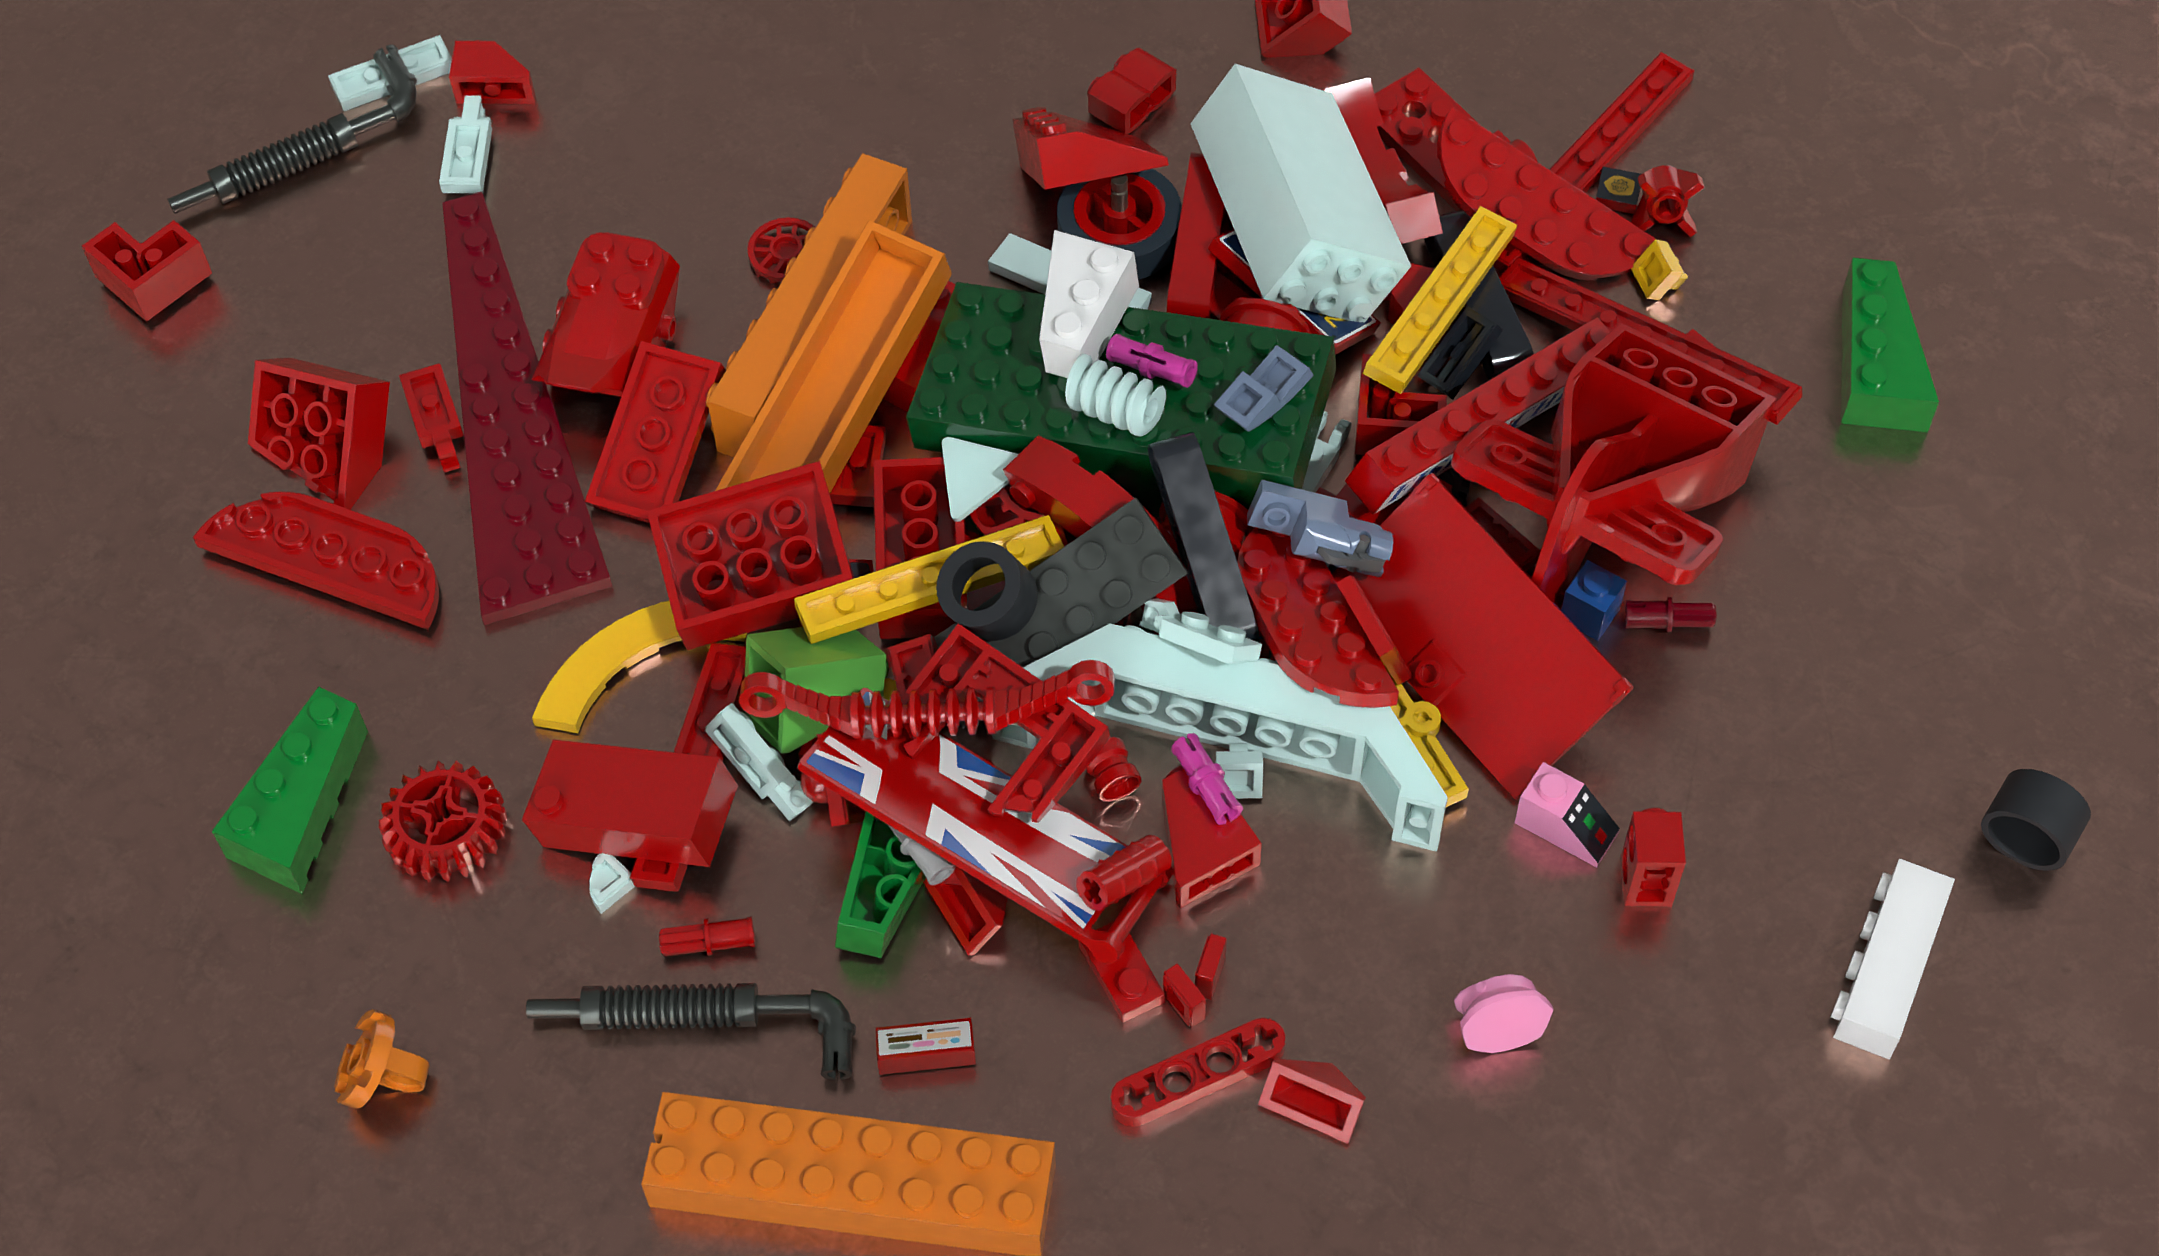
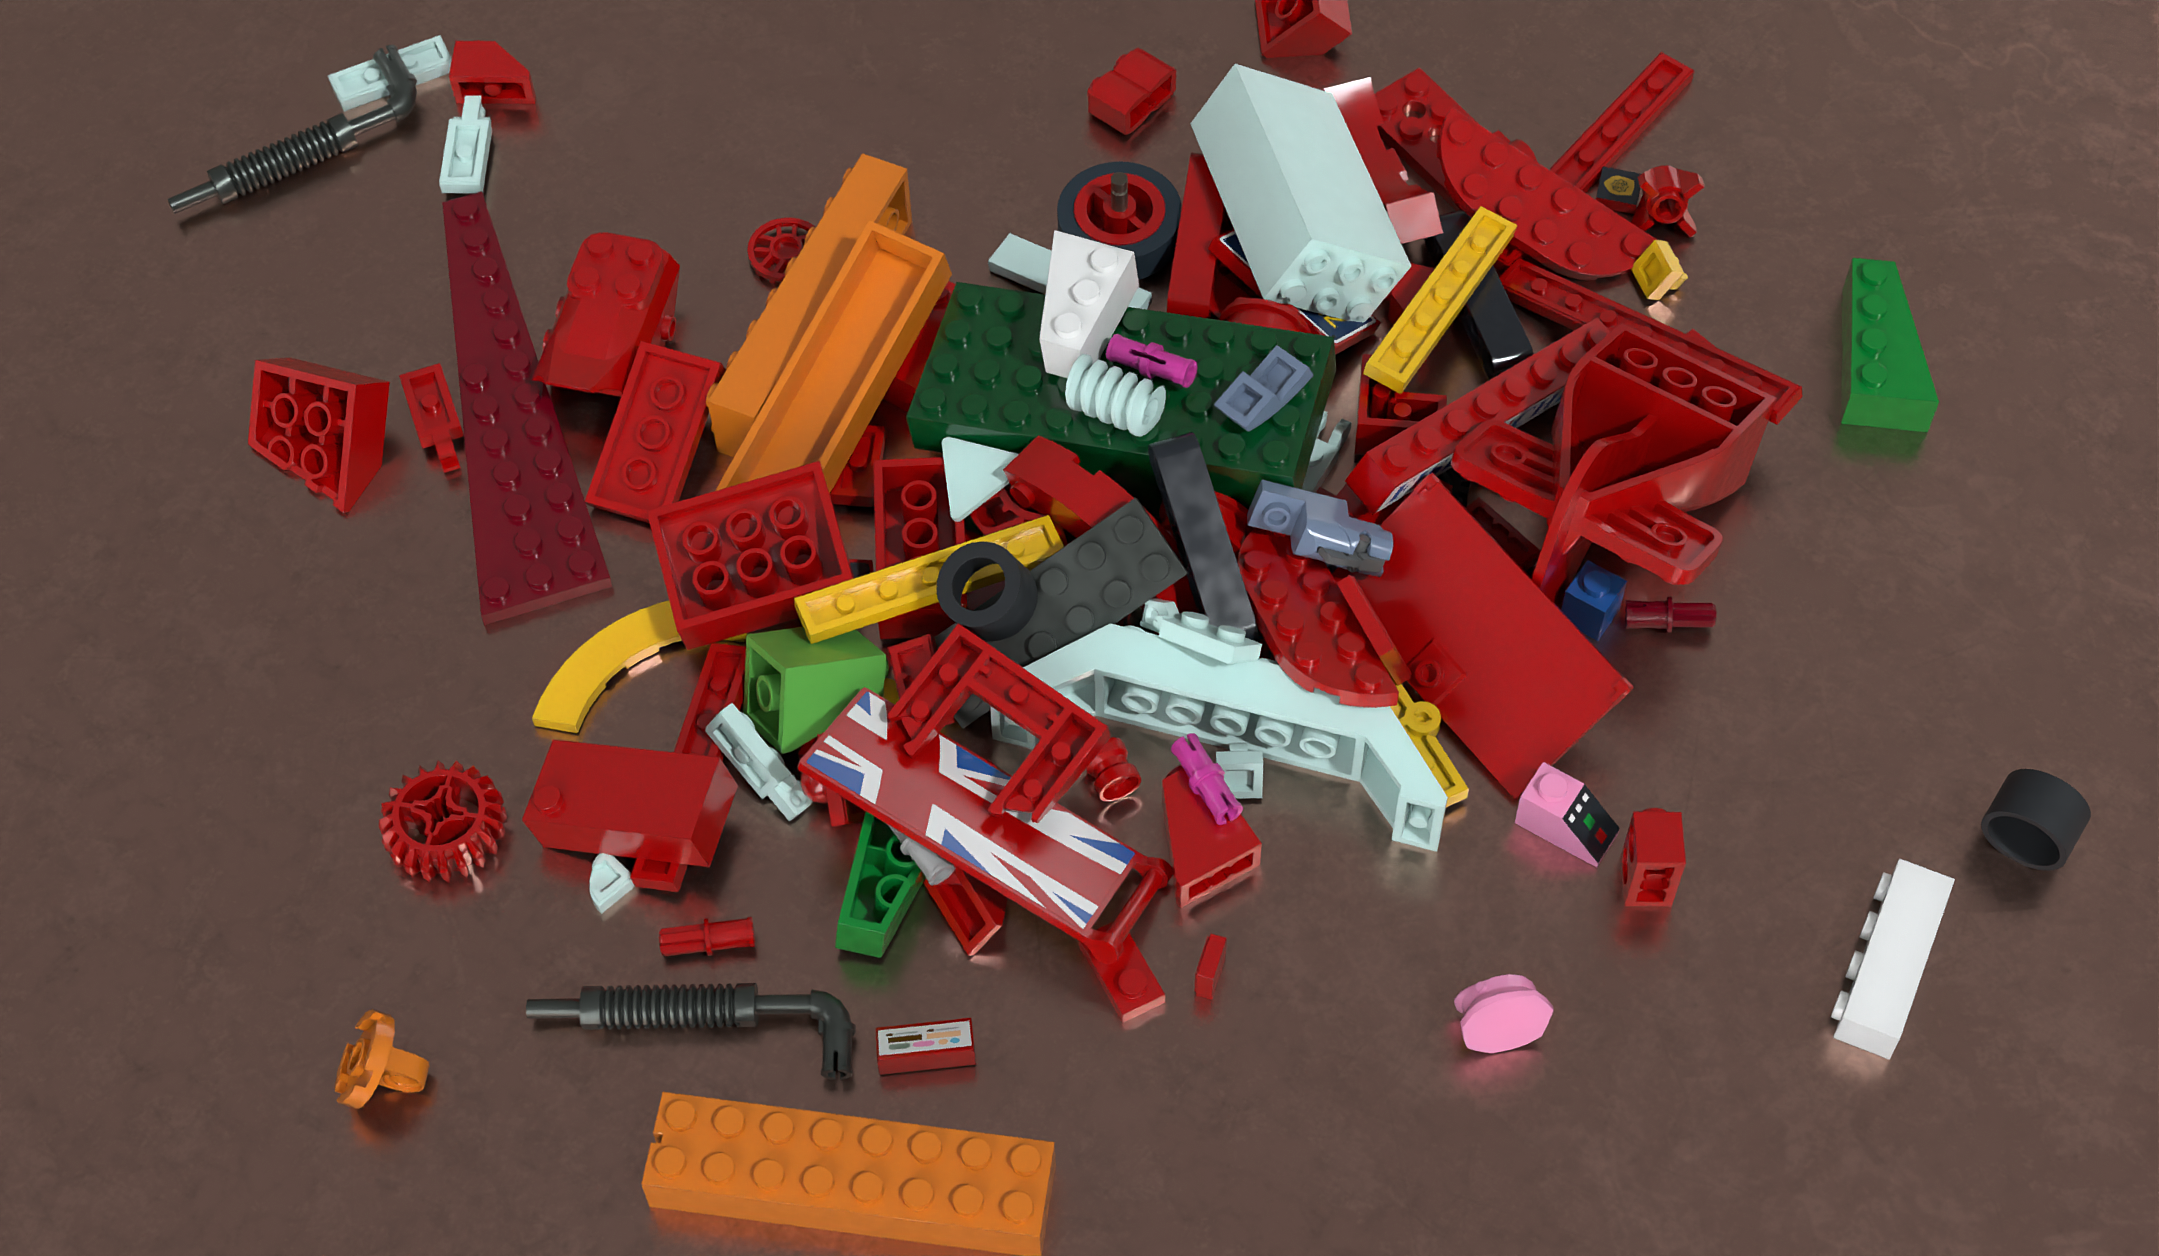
red brick [82,220,212,322] -> none
red plate [193,492,439,630] -> none
green wedge [212,686,368,894] -> none
red piece [739,660,1115,739] -> none
red slope [1012,107,1169,189] -> none
red axle [1076,835,1172,911] -> none
red beam [1111,1018,1286,1127] -> none
red tile [1163,963,1206,1028] -> none
red slope [1258,1059,1366,1144] -> none
black tile [1417,306,1503,400] -> none

